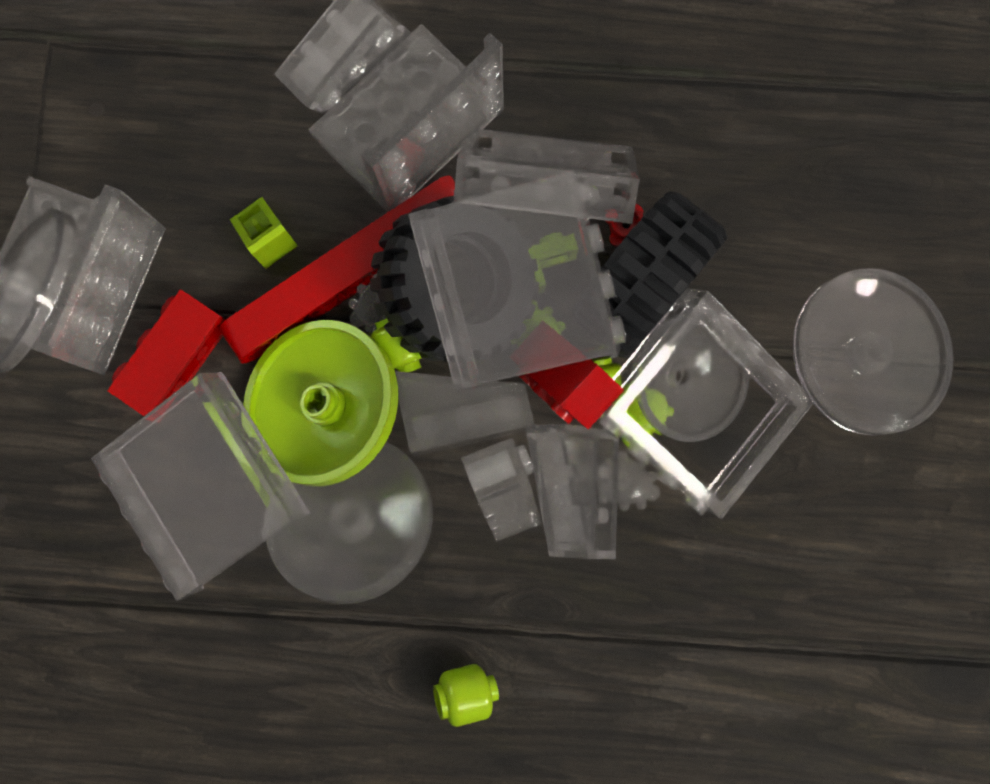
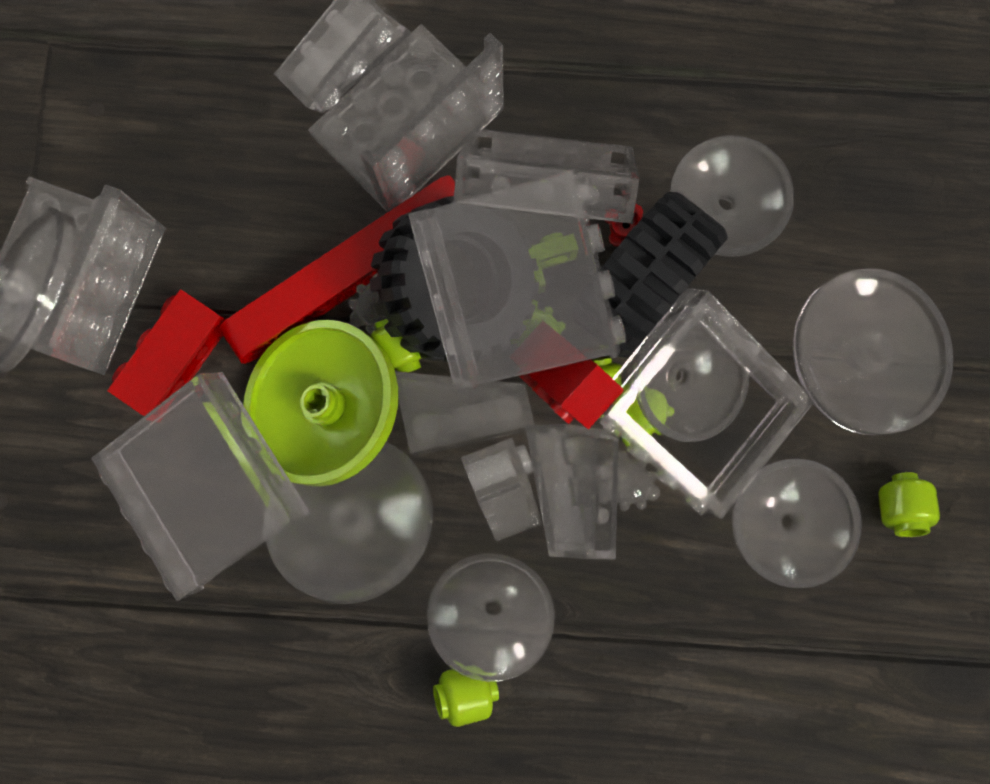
lime slope [230,197,298,269] -> none
none -> clear dish [427,553,555,682]
none -> clear dish [670,135,794,257]
none -> clear dish [732,459,862,588]
none -> lime head [878,472,940,537]

